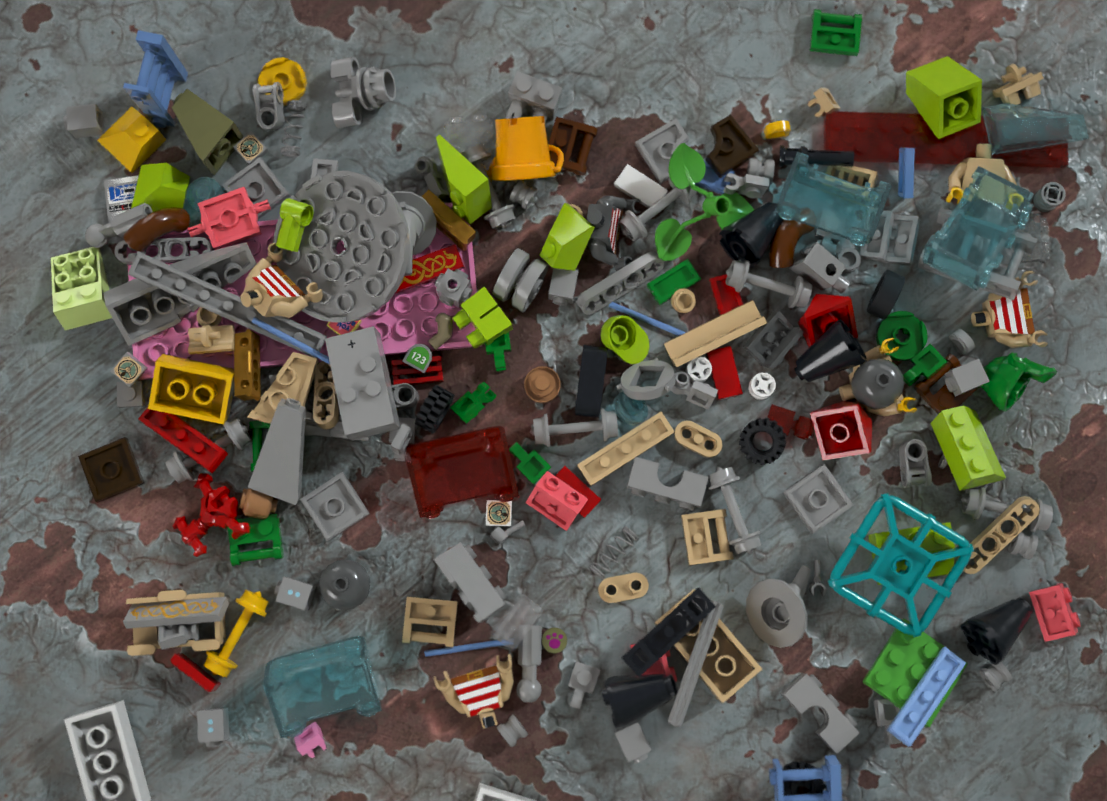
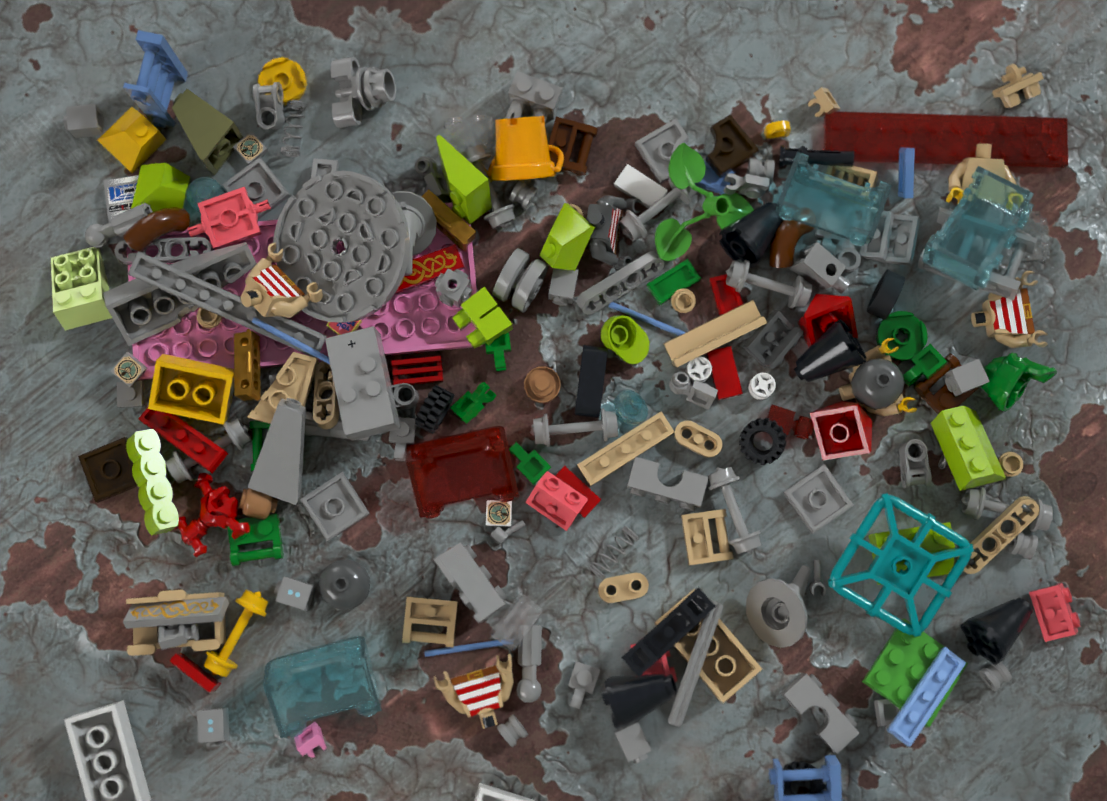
tan hips [188,325,235,355] -> none
lime piece [276,198,314,252] -> none
light grey tile [390,424,413,456] -> none
tile [403,344,432,373] -> none
dark tan arm [428,313,453,350] -> none
olive tile [542,627,567,653] -> none
light grey piece [616,358,676,400] -> none
green plate [809,9,862,56] -> none
lime slope [906,56,982,139] -> none
light grey tile [948,329,975,355] -> none
clear light blue wedge [982,103,1089,155] -> none
light grey wheel [1033,182,1066,212] -> none
none -> brick [126,429,179,536]
none -> tan plate [998,452,1023,477]

